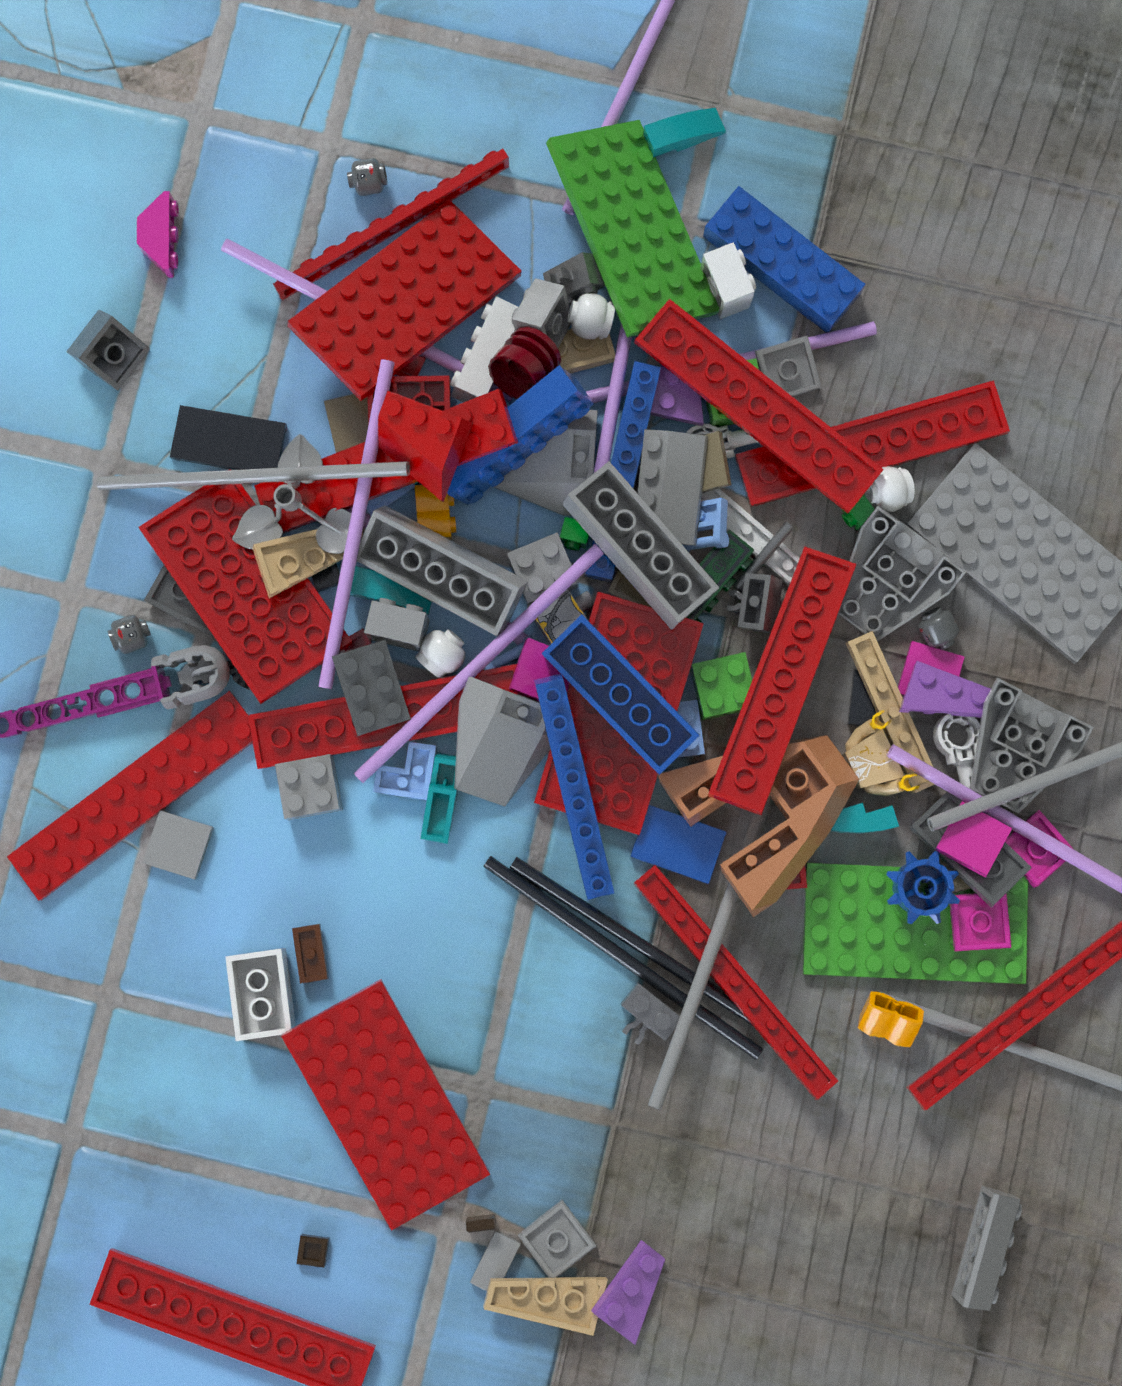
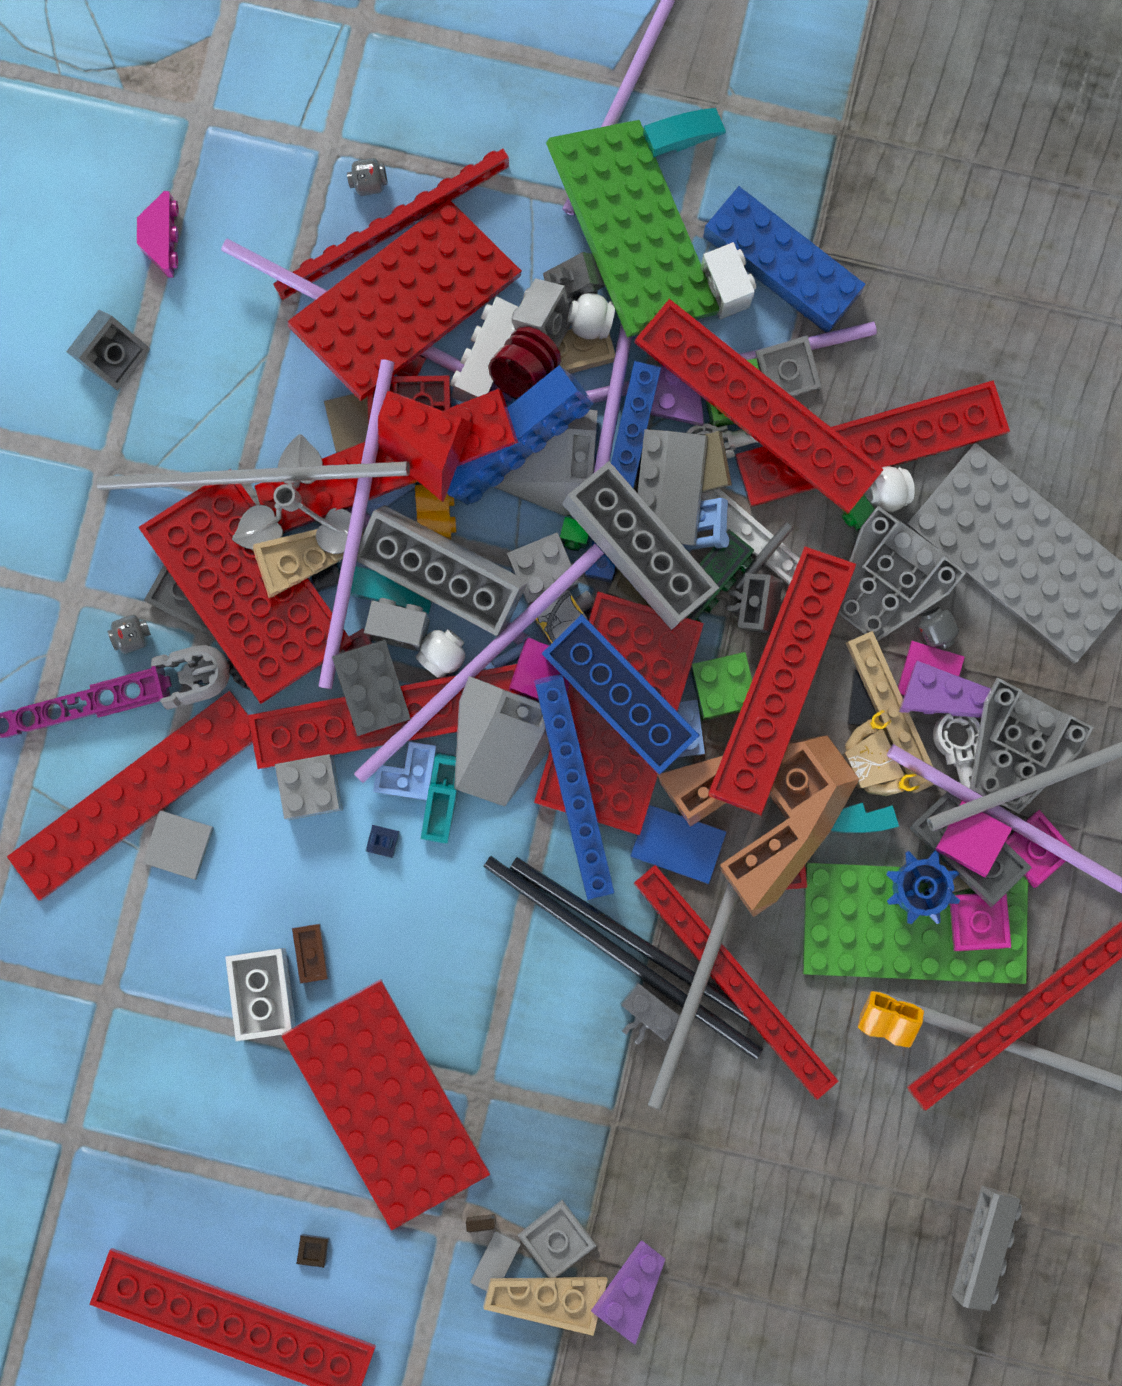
black tile [170,405,287,470] -> none
none -> dark blue tile [366,825,400,858]

